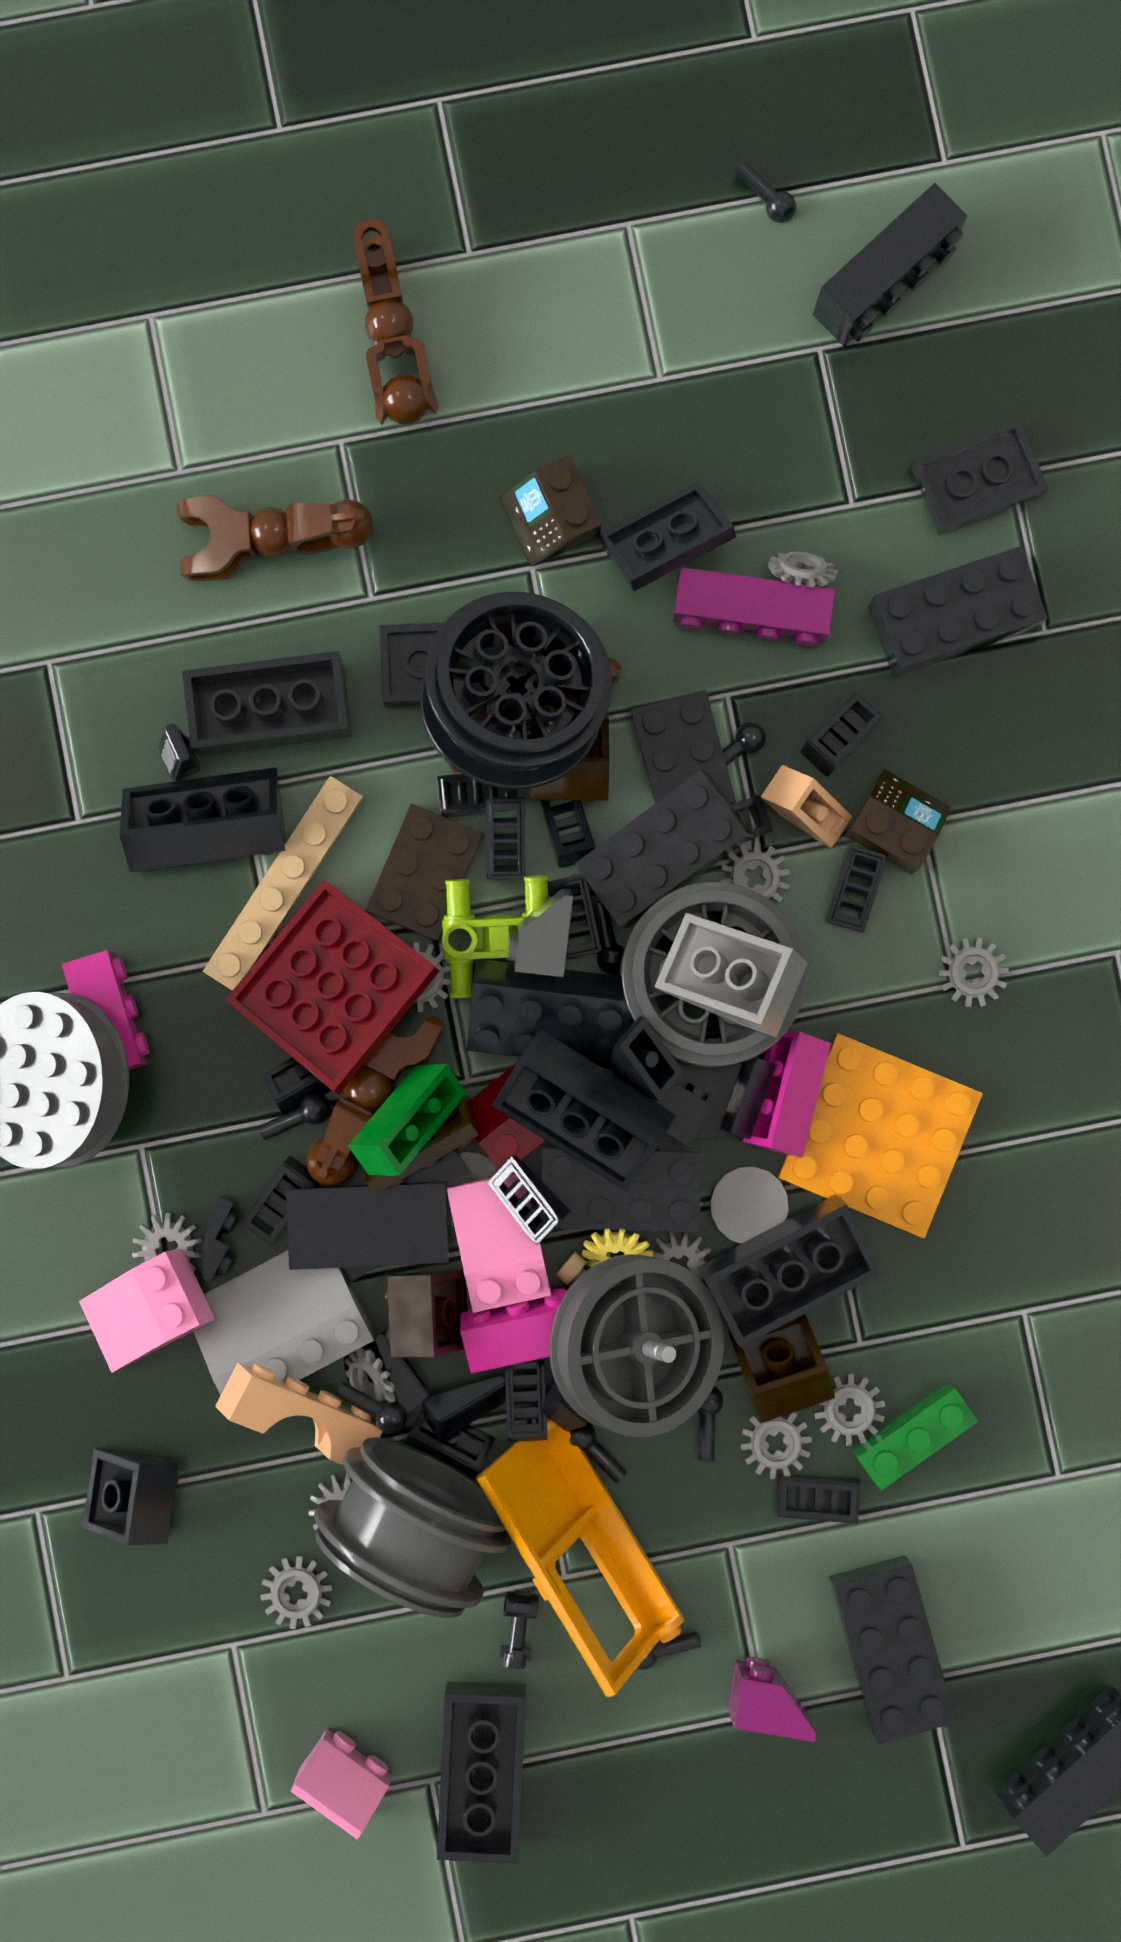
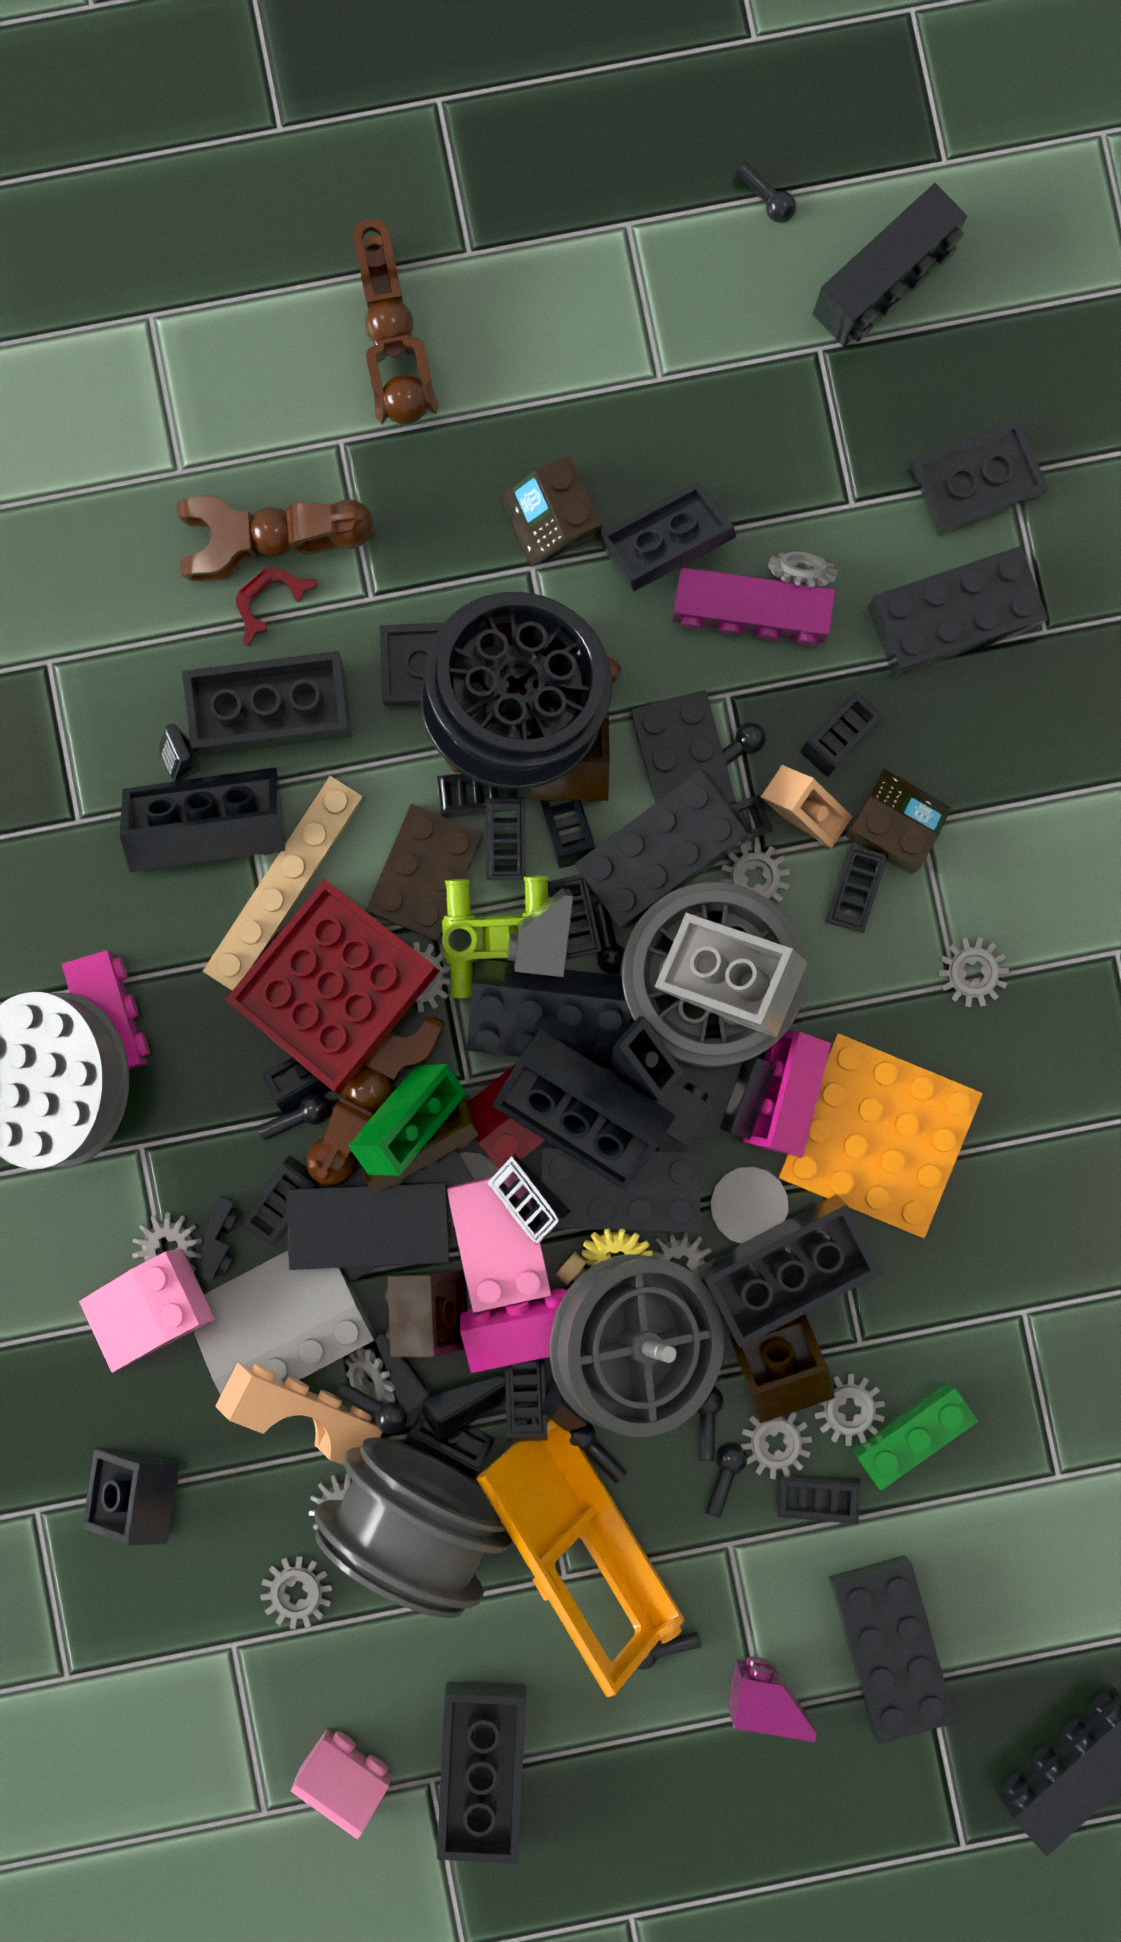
black bar [499,1589,539,1669] -> none
none -> dark red helmet [236,567,318,646]
none -> black bar [705,1442,747,1518]

